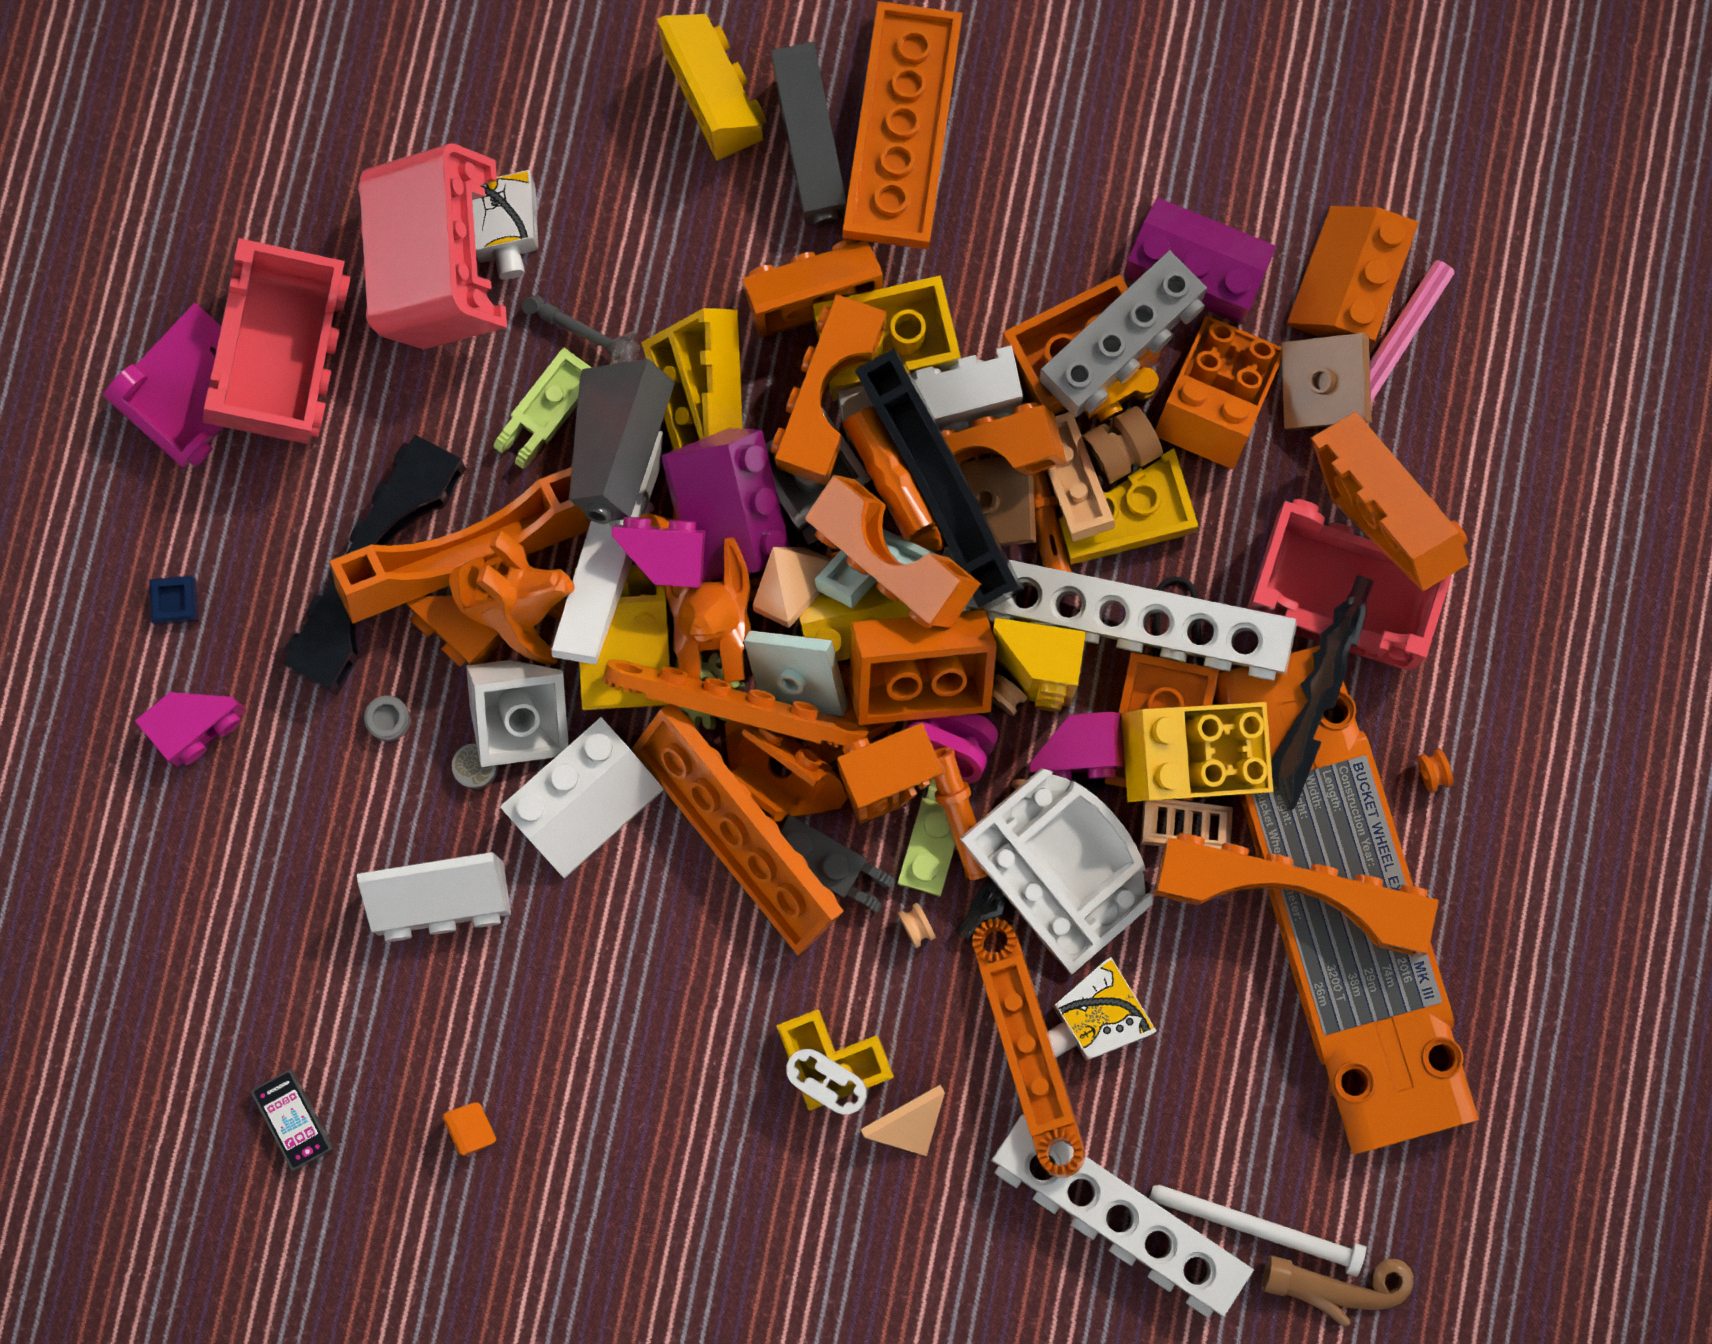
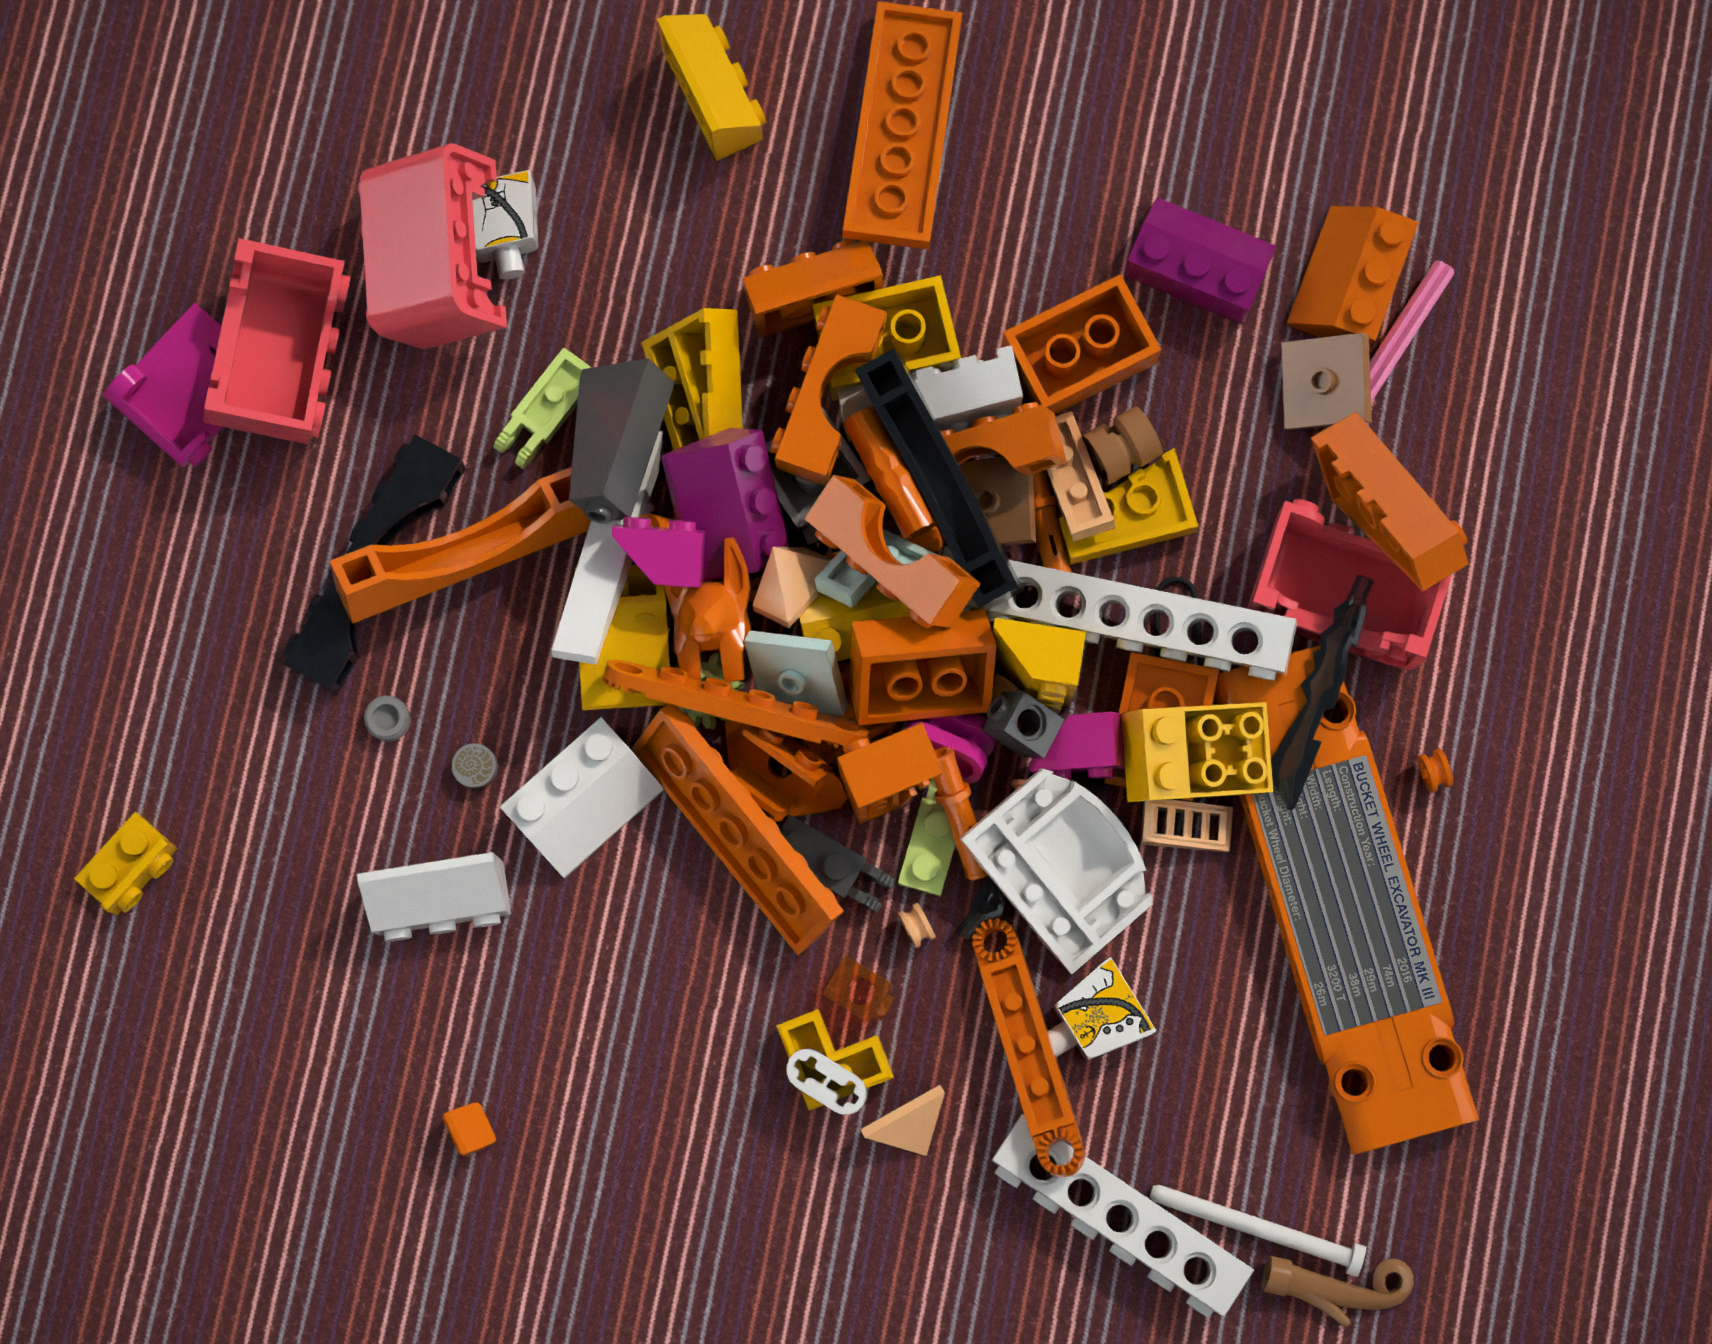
dark pink slope [135,692,247,767] -> none
dark blue tile [149,576,199,625] -> none
tile [250,1069,334,1171] -> none
orange slope [406,595,504,667] -> none
orange piece [449,530,575,665] -> none
white slope [466,660,569,767] -> none
dark grey piece [521,295,640,365] -> none
dark grey slope [771,41,847,227] -> none
light grey brick [1039,250,1207,418] -> none
light orange plate [1084,367,1159,423] -> none
orange arch [1154,833,1439,957] -> none
orange slope [1155,315,1282,470] -> none
none -> yellow bracket [74,812,178,915]
none -> clear orange brick [822,956,895,1025]
none -> dark grey brick [982,692,1064,758]

